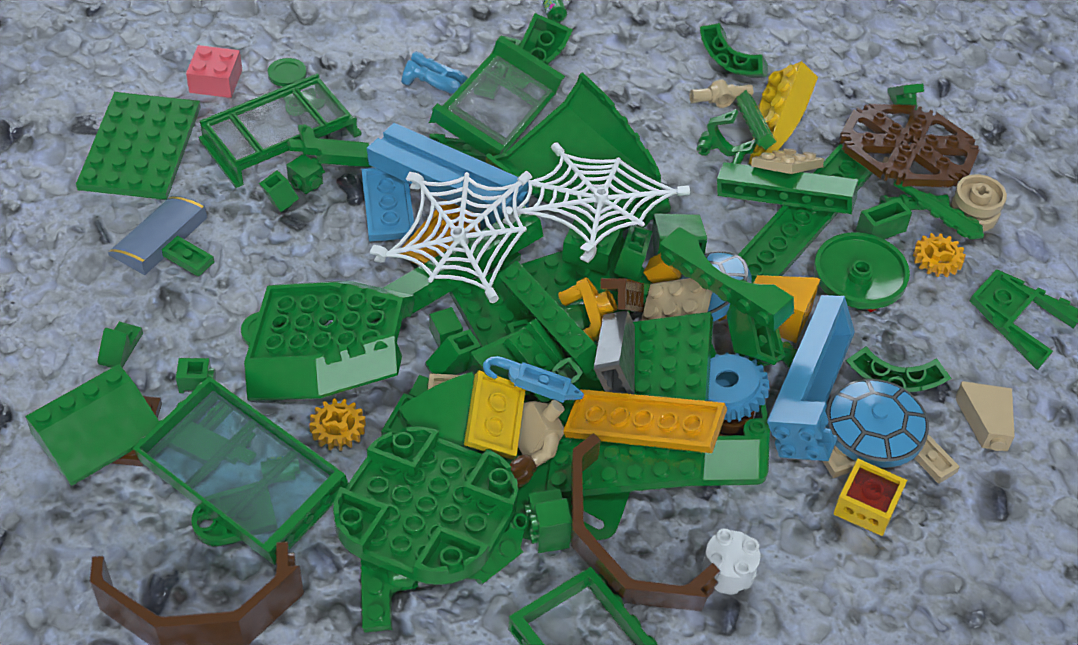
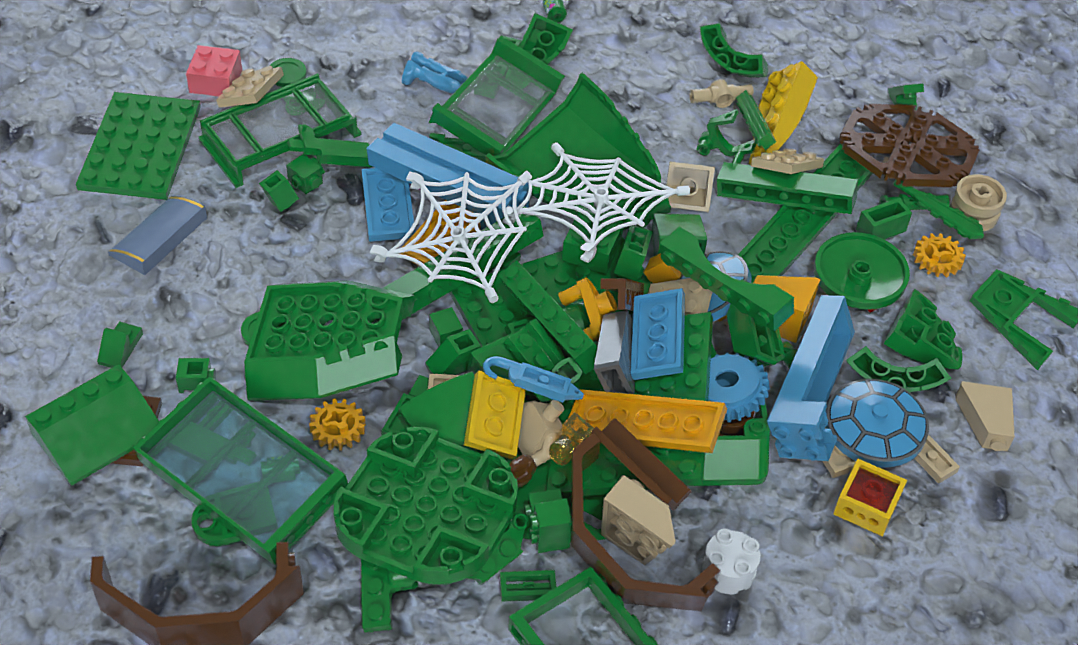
green plate [161,236,215,277] -> none
none -> tan plate [216,66,284,108]
none -> green tile [500,570,556,602]
none -> clear yellow leg [549,412,594,465]
none -> reddish brown fence [591,418,692,511]
none -> tan wedge [601,475,675,565]
none -> dark azure plate [630,288,685,380]
none -> tan slope [666,162,715,212]
none -> green brick [883,289,963,370]

